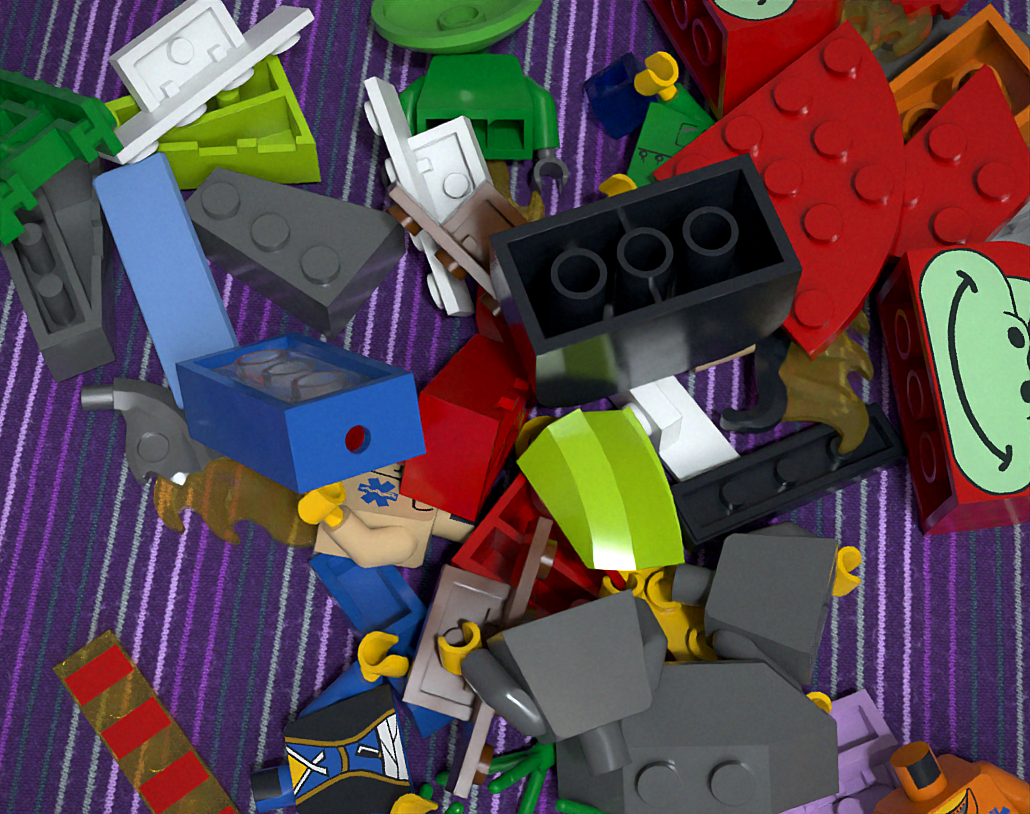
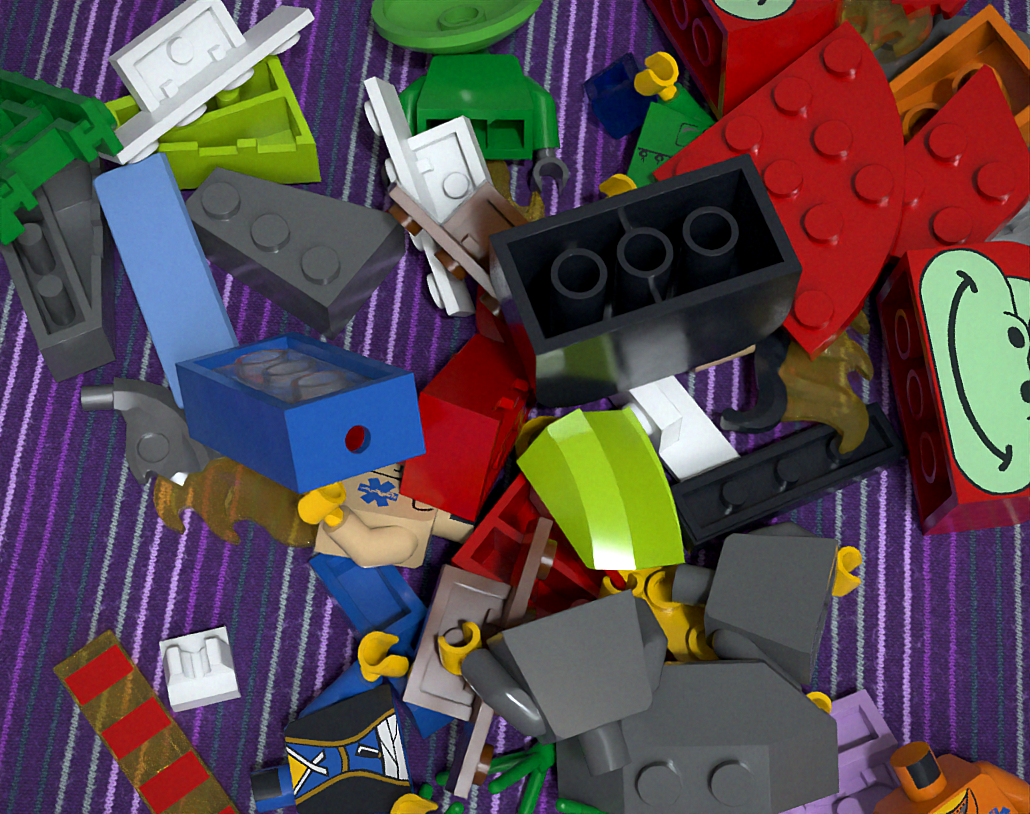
none -> white tile [159,626,241,713]

